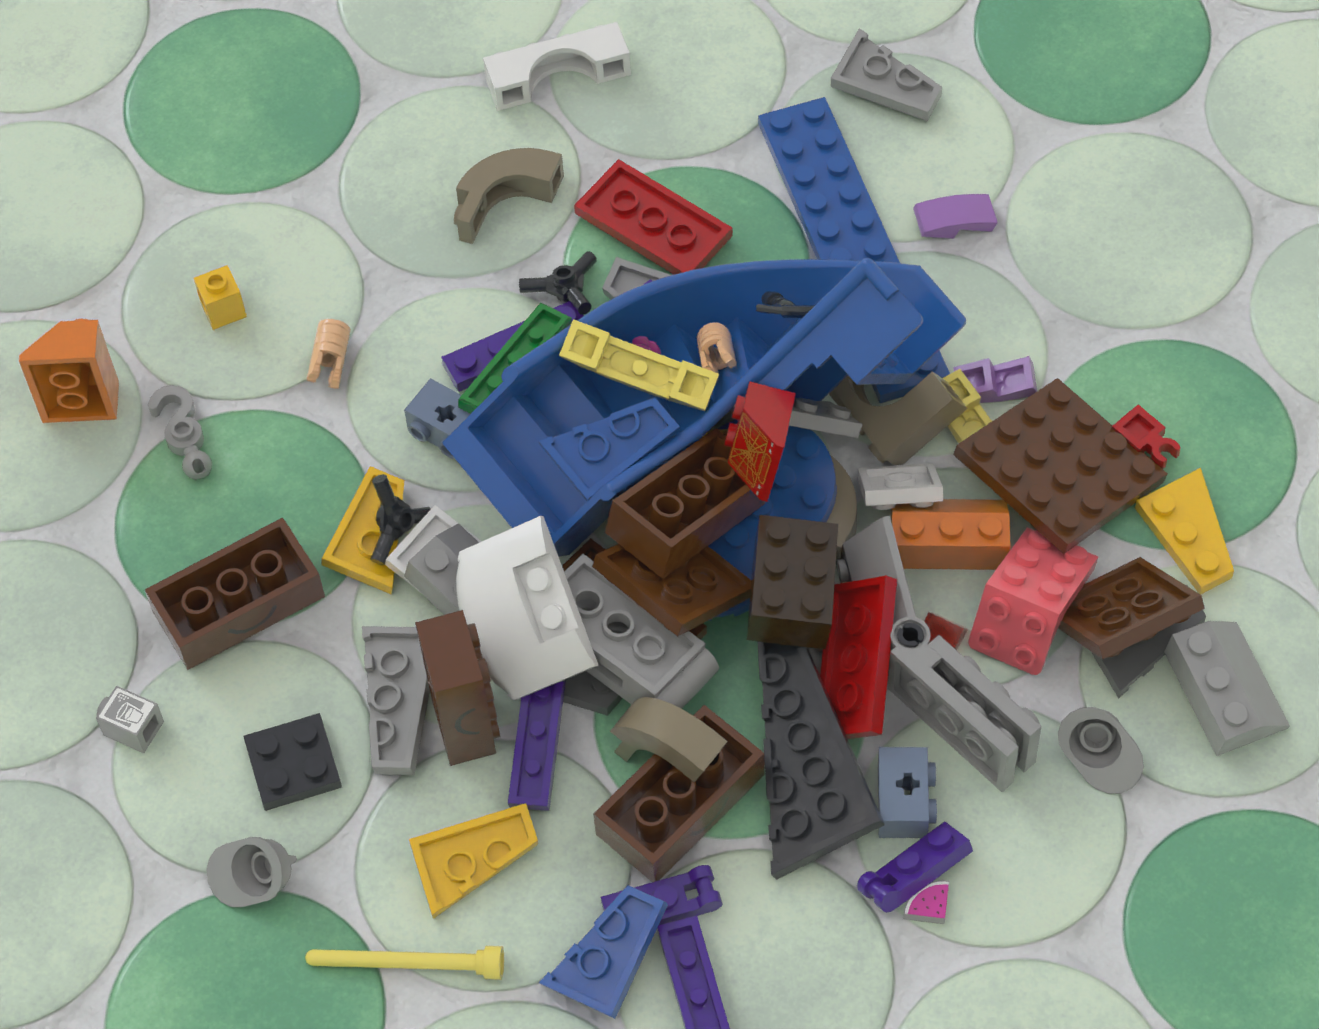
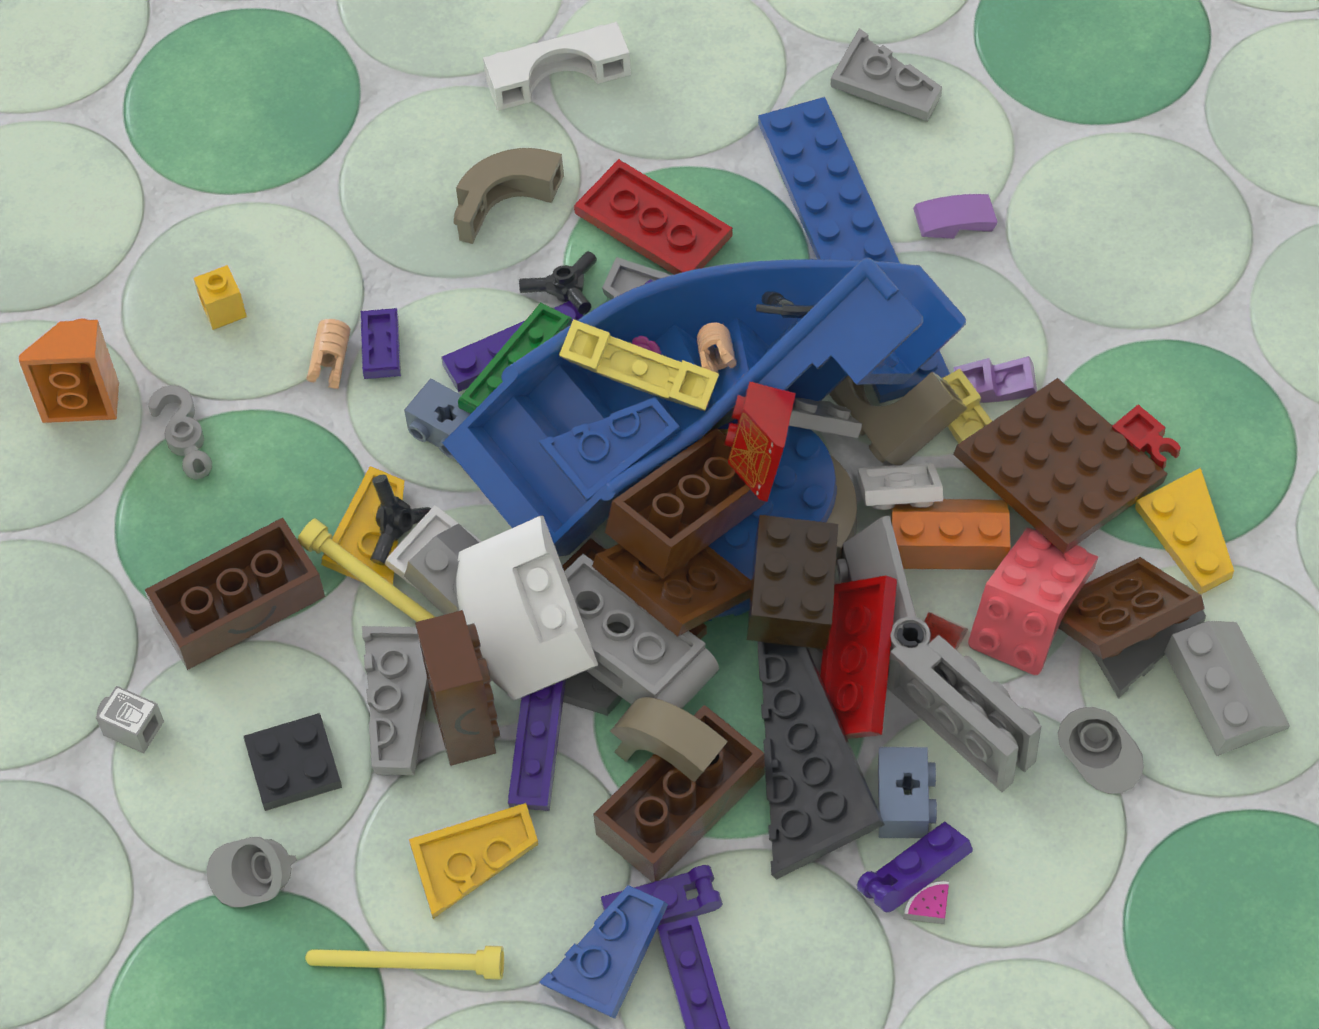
none -> light yellow piece [297,518,435,622]
none -> dark purple plate [360,308,401,379]

